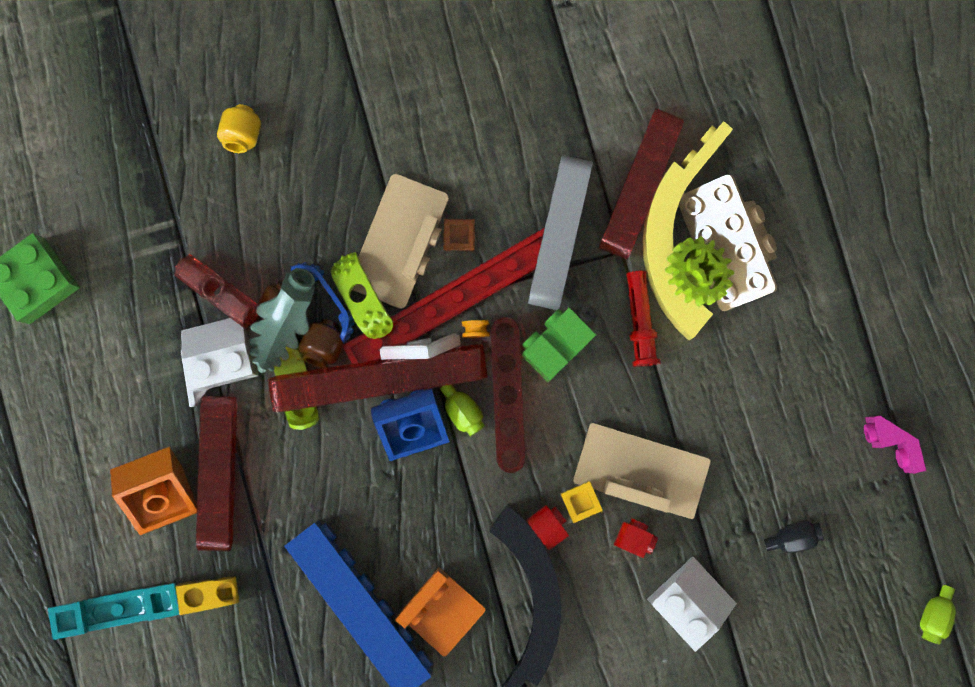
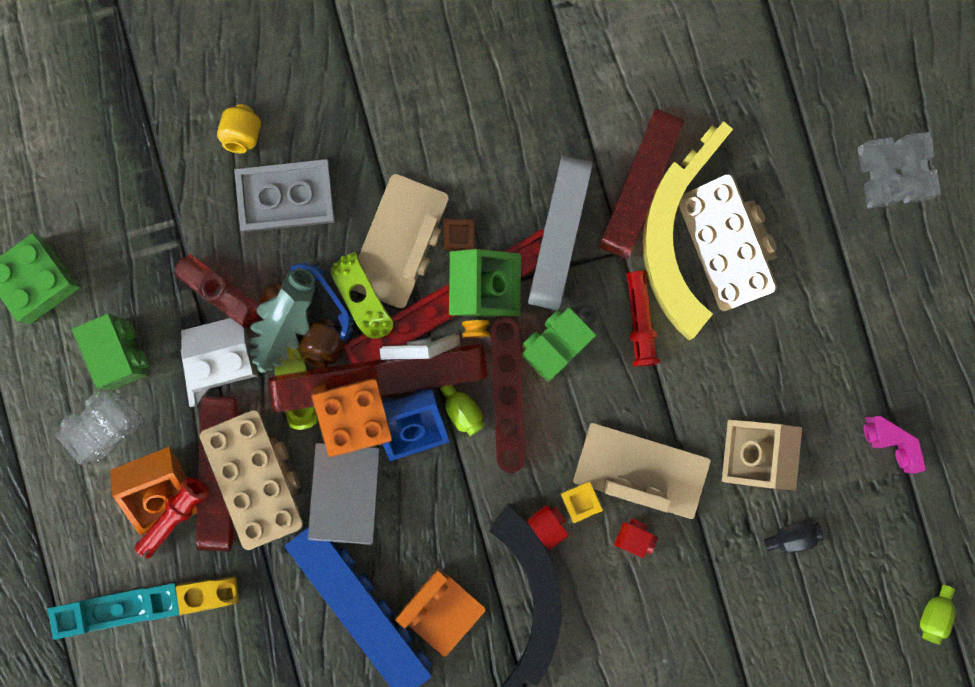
white slope [647,556,737,652] -> none
lime gear [665,236,734,307] -> none
none -> clear brick [55,392,146,464]
none -> bright green brick [72,314,149,390]
none -> red pin [135,477,208,559]
none -> tan bracket [200,410,303,550]
none -> light grey plate [234,159,335,233]
none -> light grey tile [308,443,379,545]
none -> orange bracket [312,379,392,457]
none -> bright green slope [449,249,521,317]
none -> tan slope [722,420,802,491]
none -> clear brick [858,132,941,209]

